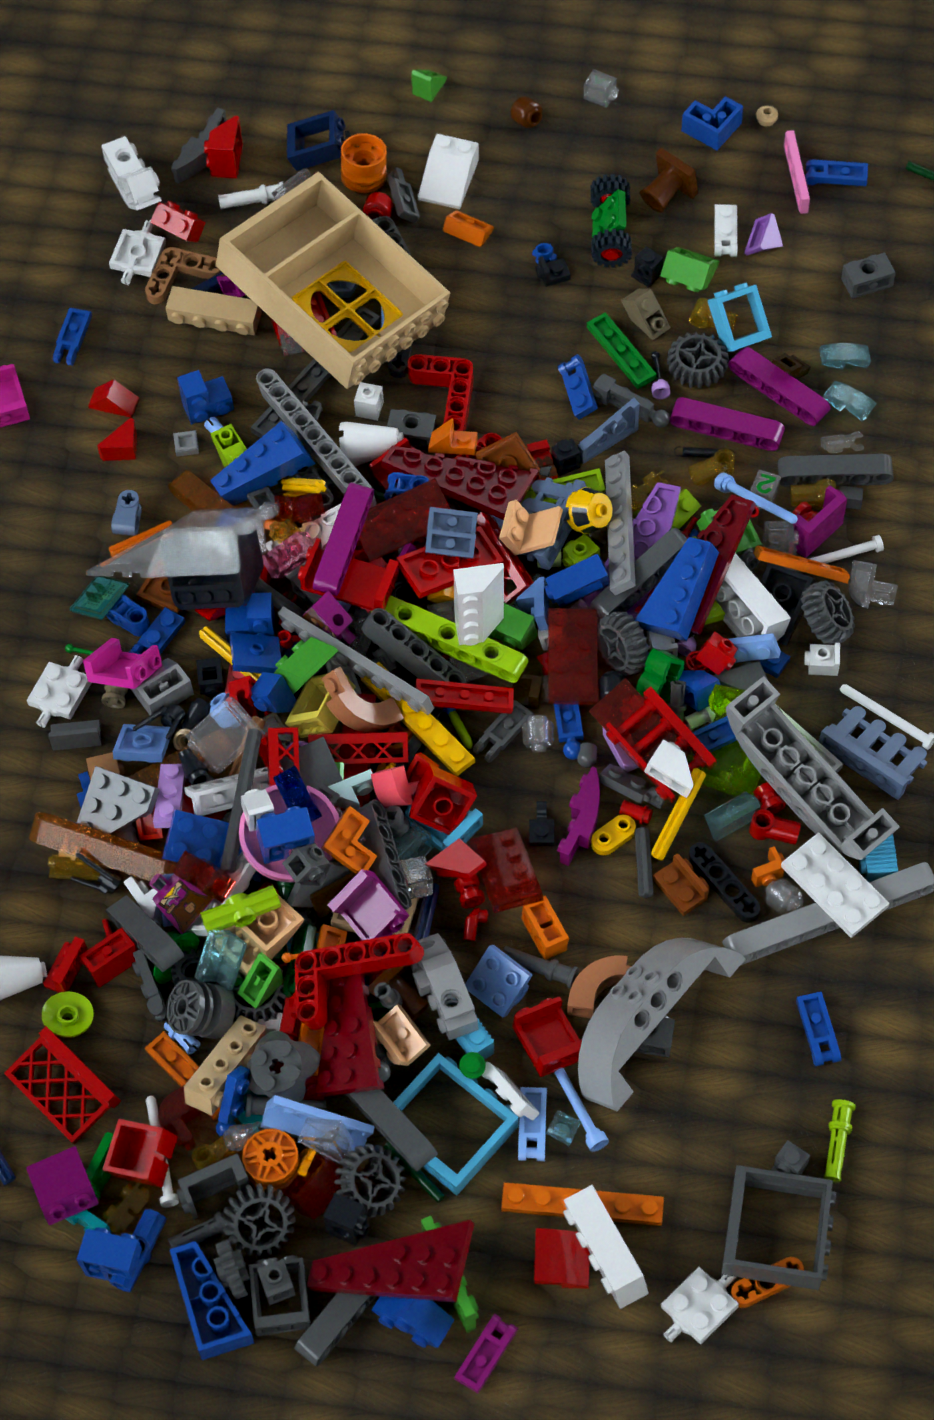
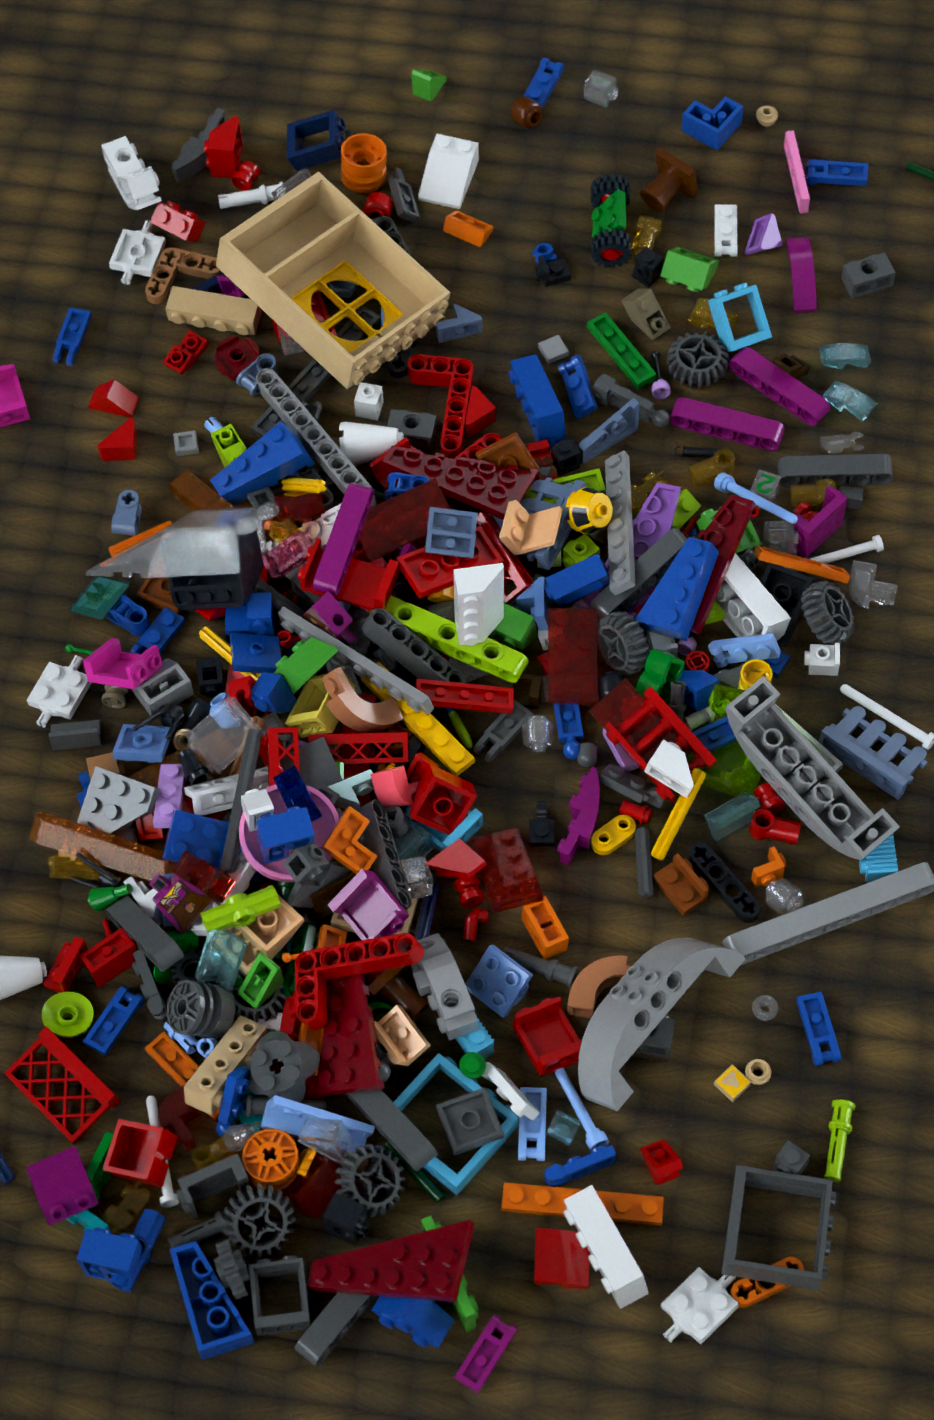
blue brick [177,370,234,425] -> none
dark grey brick [257,1258,295,1305] -> none
dark grey pin [374,982,403,1010] -> none
orange slope [428,418,478,455] -> none
red brick [695,631,738,676] -> none
white plate [781,832,890,938] -> none
none -> blue plate [83,985,145,1057]
none -> green cone [88,883,133,912]
none -> red slope [162,330,210,375]
none -> light blue pin [197,1038,219,1058]
none -> dark red plate [214,336,260,381]
none -> red wheel [231,161,260,191]
none -> sand blue piece [236,353,279,397]
none -> sand blue slope [436,304,482,343]
none -> dark grey plate [436,1087,504,1156]
none -> red slope [465,386,496,437]
none -> blue wedge [508,354,566,450]
none -> blue plate [523,57,564,109]
none -> light grey tile [538,335,569,364]
none -> blue hinge [544,1145,616,1187]
none -> clear yellow piece [632,215,663,256]
none -> red slope [640,1139,683,1185]
none -> tile [714,1064,751,1102]
none -> yellow wheel [738,659,773,695]
none -> tan plate [745,1059,771,1085]
none -> clear plate [752,995,778,1021]
none -> magenta slope [786,237,817,313]

